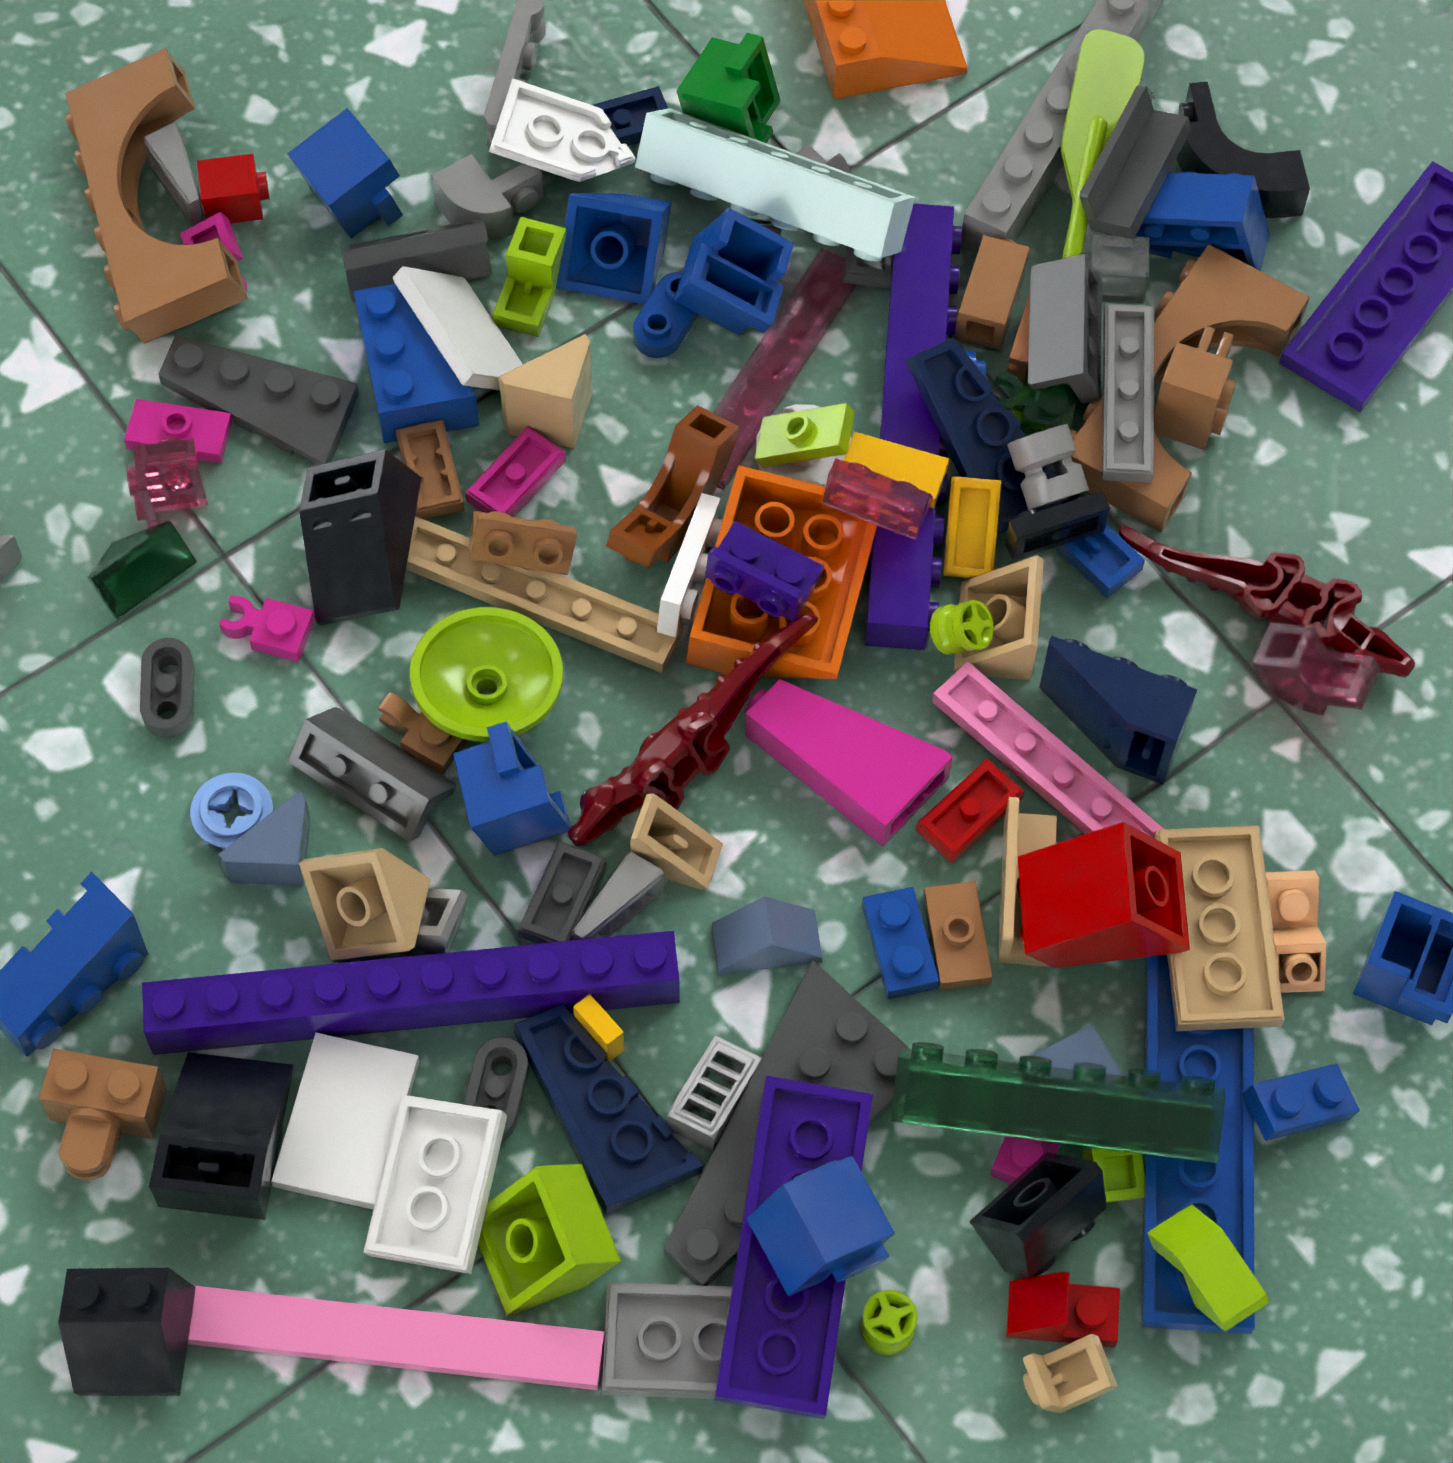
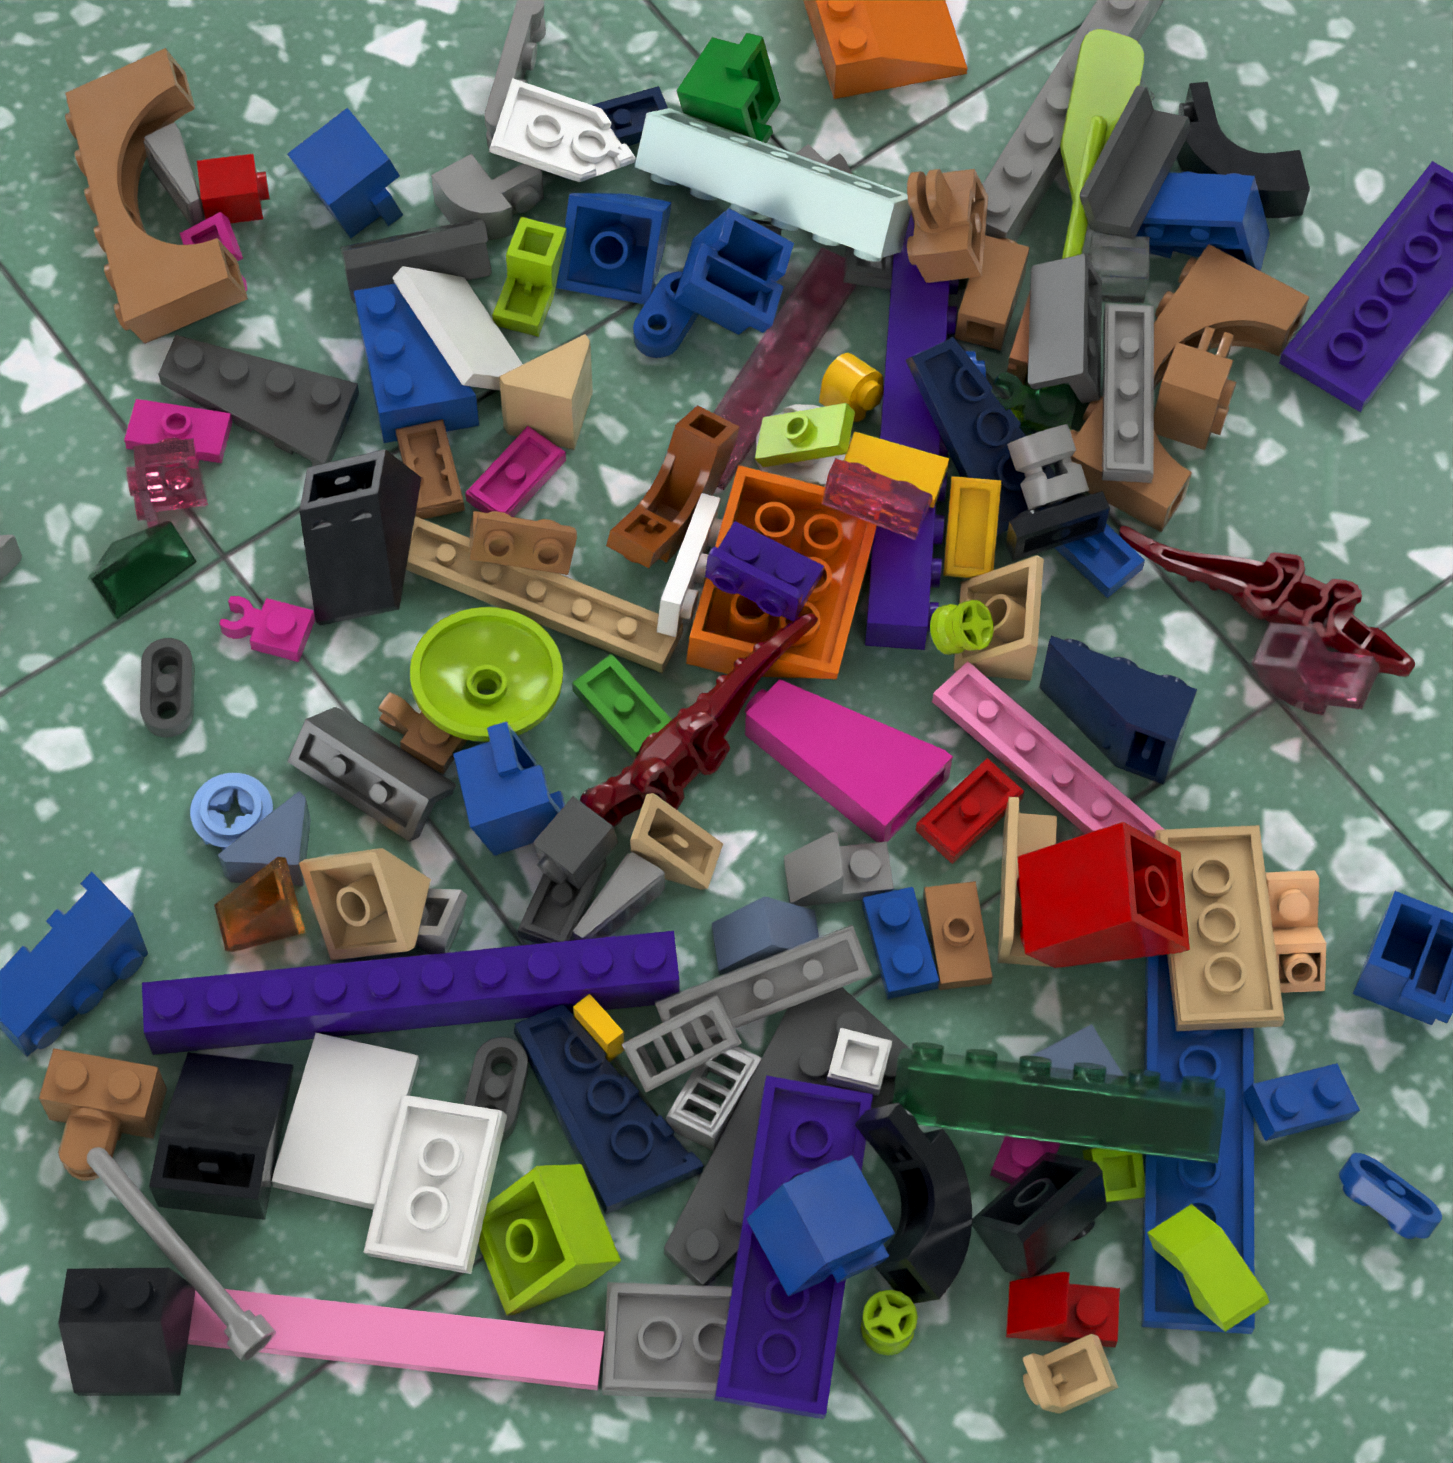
none -> light grey piece [87,1147,276,1362]
none -> clear orange slope [214,857,306,952]
none -> dark grey brick [533,796,618,890]
none -> bright green plate [572,654,672,760]
none -> light grey slope [622,995,742,1092]
none -> light grey tile [655,925,872,1052]
none -> light grey slope [784,832,894,906]
none -> yellow plate [819,353,884,422]
none -> white tile [827,1028,892,1096]
none -> black arch [855,1102,972,1304]
none -> medium nougat brick [907,169,988,283]
none -> blue plate [1339,1153,1442,1239]

